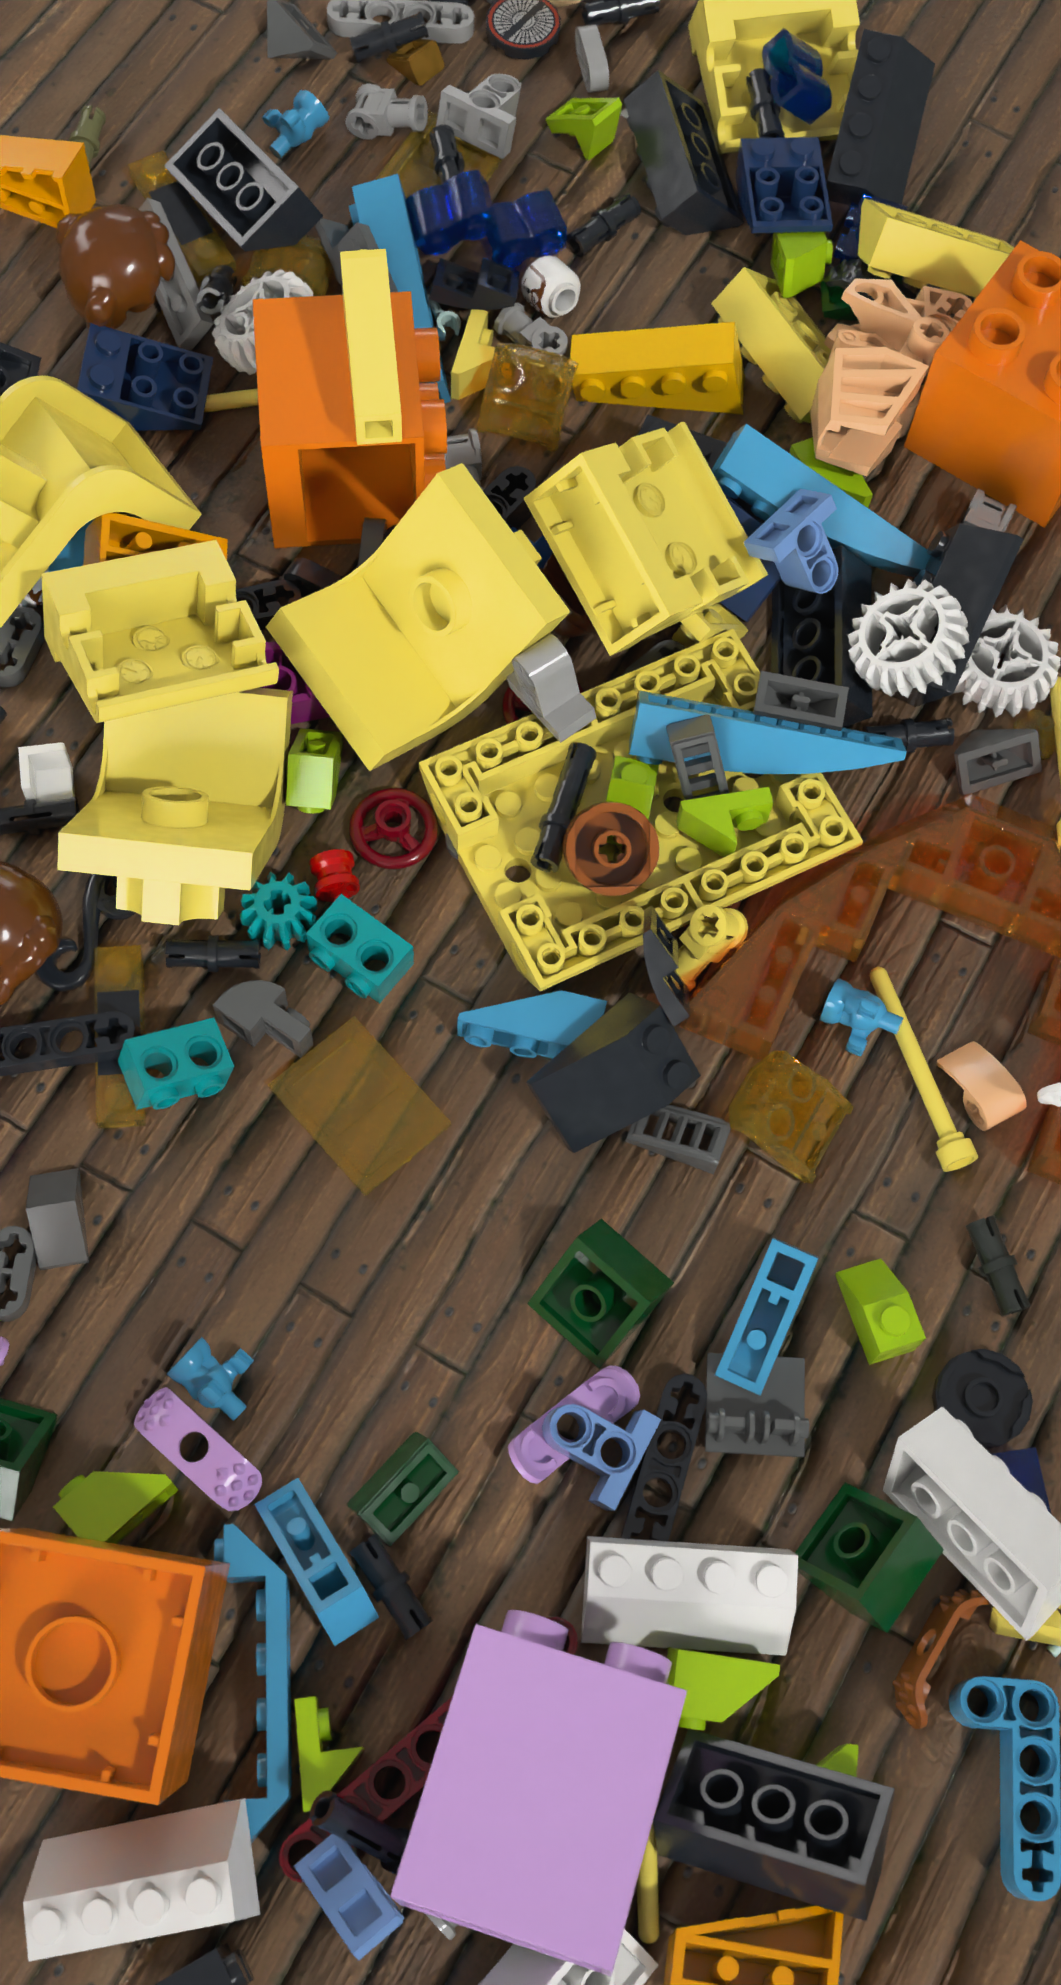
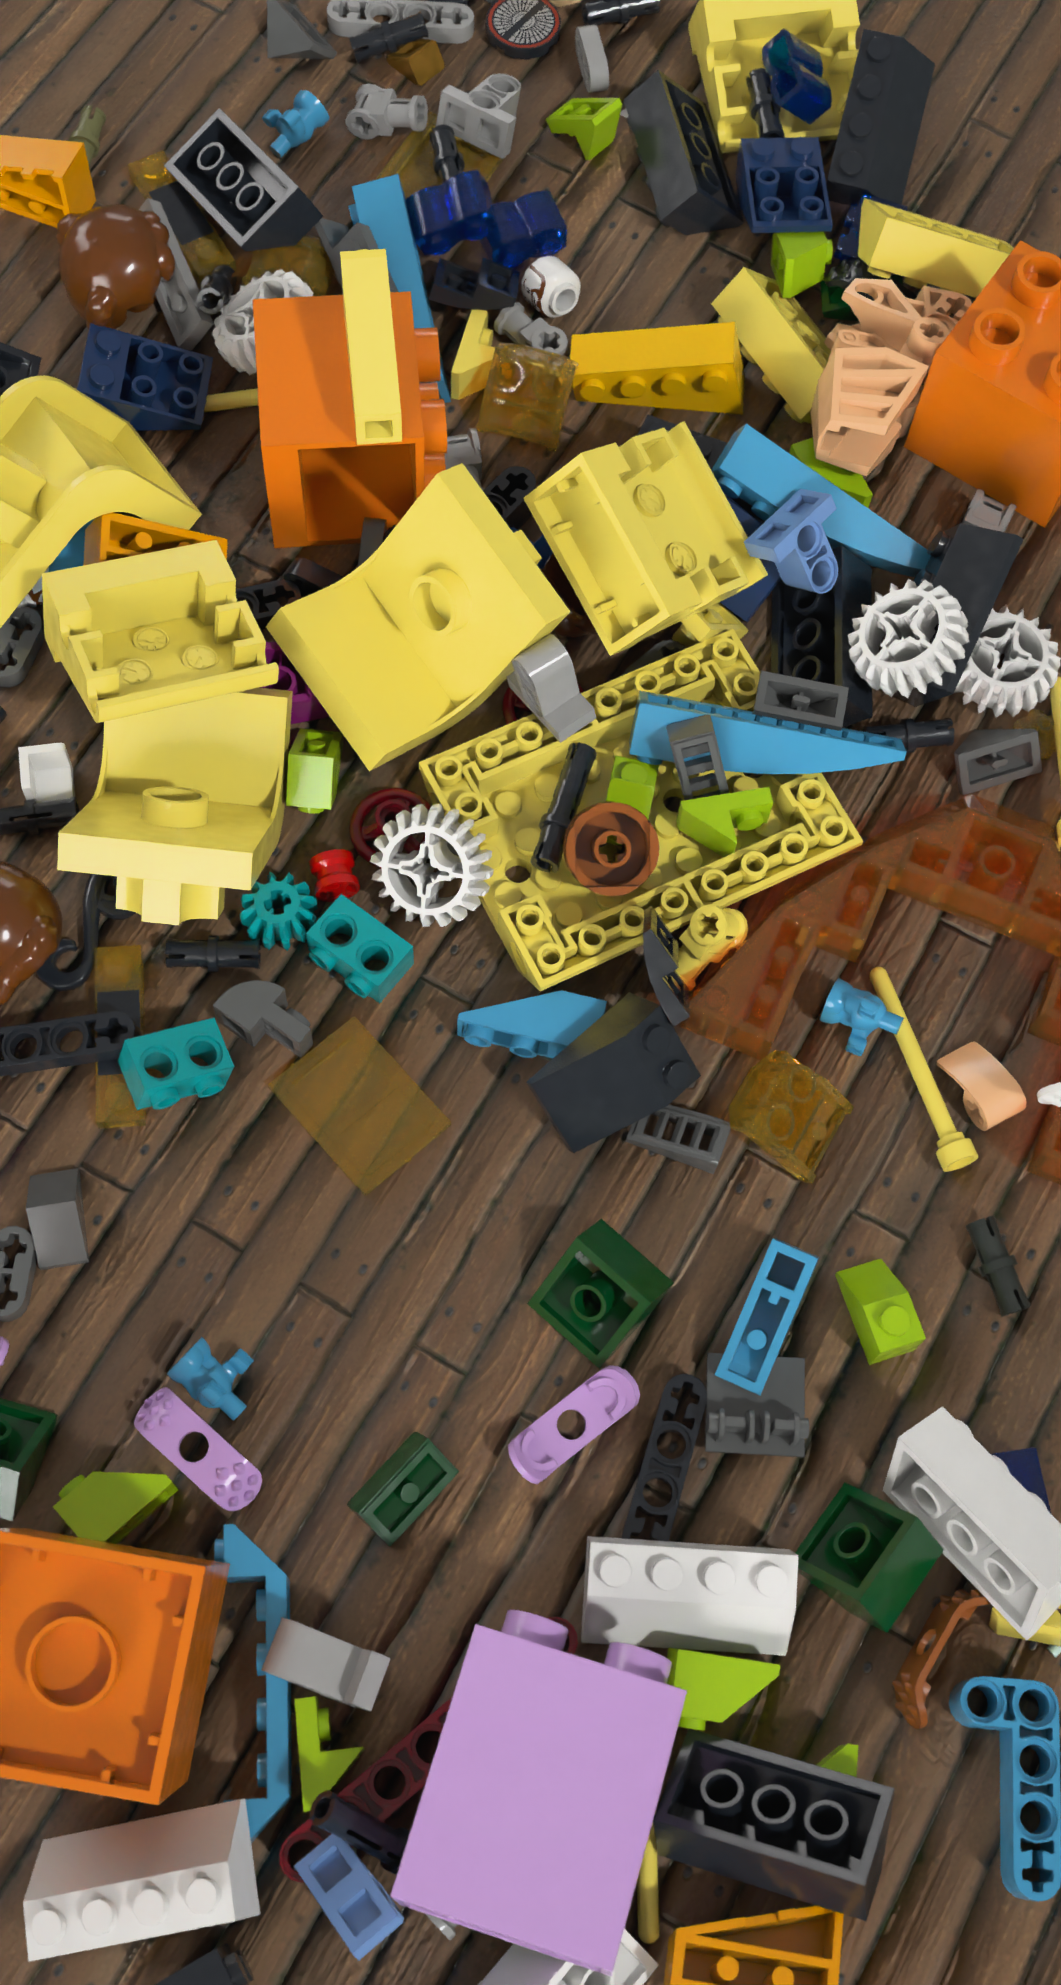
dark azure slope [254,1478,380,1646] -> none
black pin [349,1533,433,1640] -> none
light aqua hand [428,294,461,341] -> none
medium blue tile [542,1404,661,1511] -> none
black pin [566,193,641,257] -> none
black tile [932,1349,1033,1449] -> none
none -> light grey tile [261,1618,391,1711]
none -> white gear [370,804,494,927]

